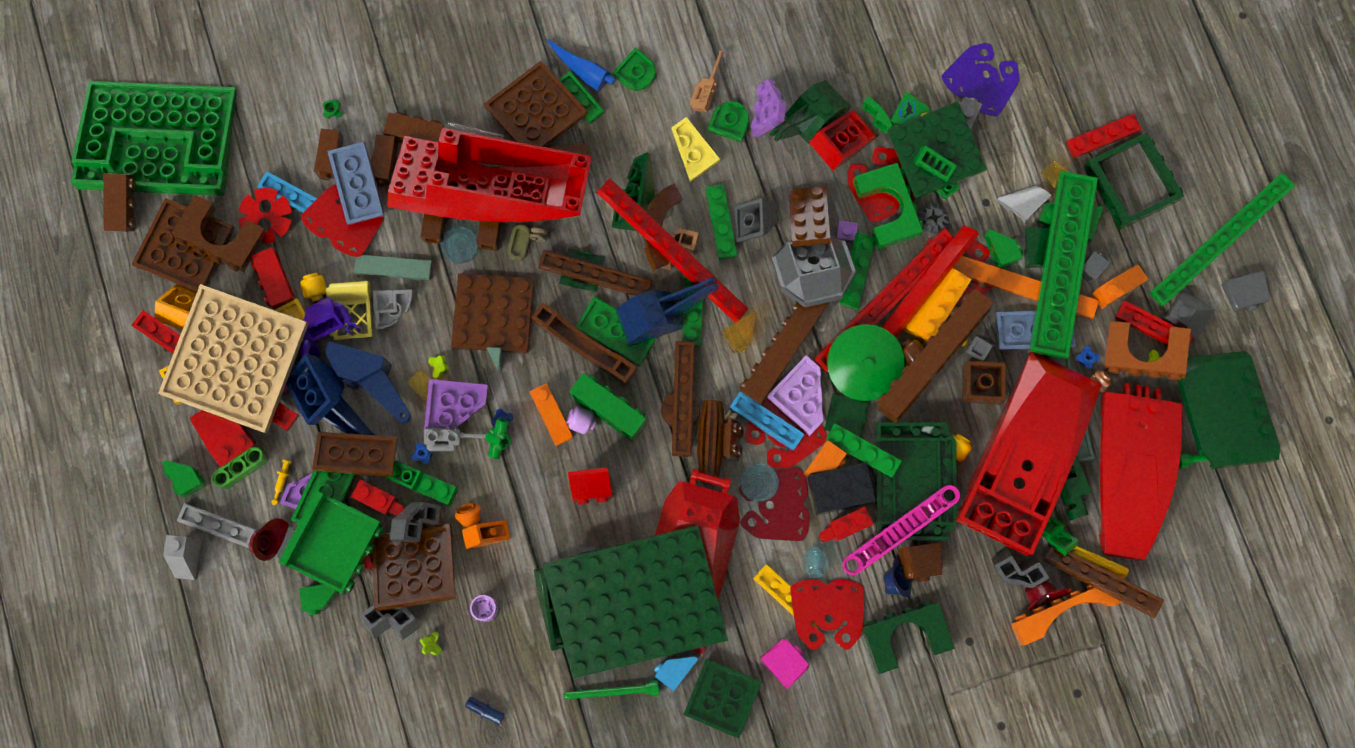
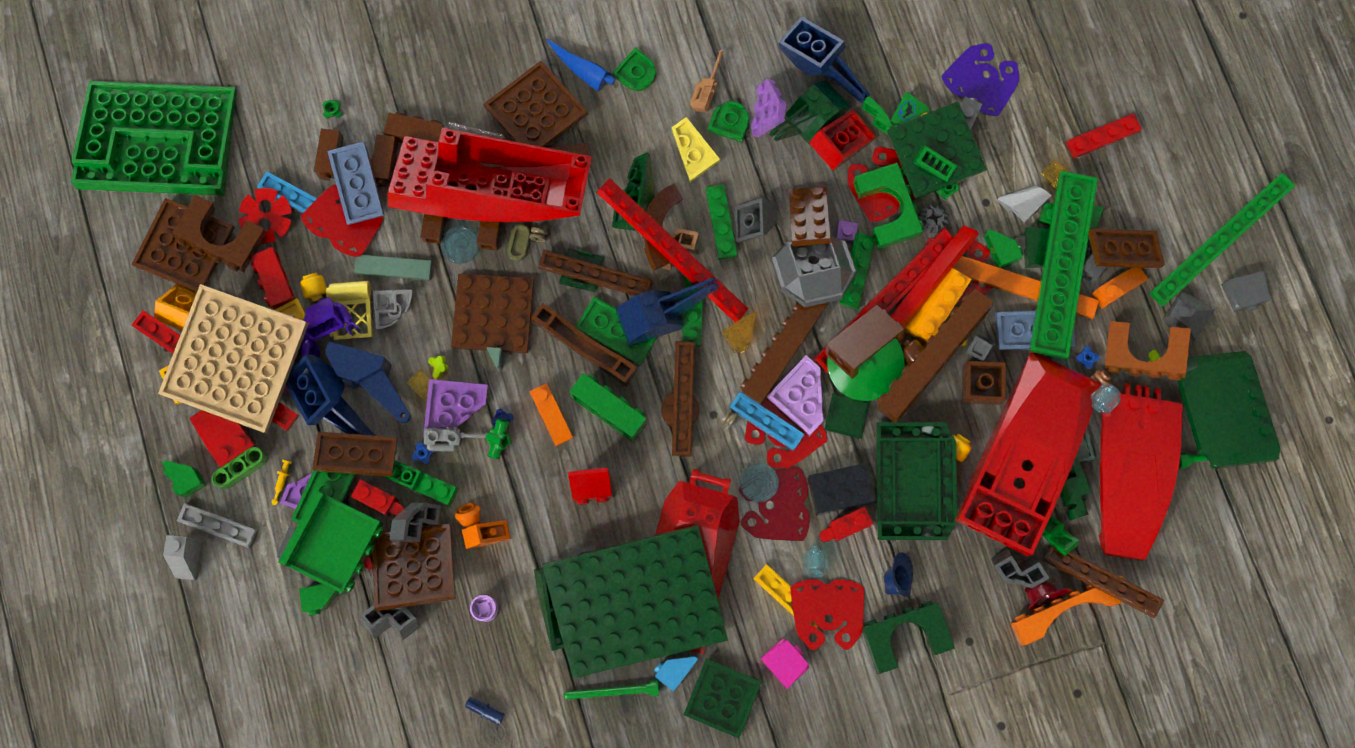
reddish brown brick [103,173,136,232] -> none
dark red piece [249,518,289,561] -> none
lime piece [420,631,442,655] -> none
green tile [559,71,605,124] -> none
lavender head [566,406,596,434] -> none
reddish brown plate [697,400,743,483] -> none
orange slope [804,440,847,476] -> none
green plate [826,423,903,478] -> none
dark pink gear [842,485,960,575] -> none
reddish brown torso [897,543,942,582] -> none
yellow axle [1072,546,1129,578] -> none
dark green window [1083,132,1184,230] -> none
red plate [1114,300,1193,345] -> none
none -> dark blue slope [778,16,870,103]
none -> reddish brown panel [825,305,904,379]
none -> reddish brown plate [1088,228,1165,268]
none -> clear light blue head [1091,384,1121,413]

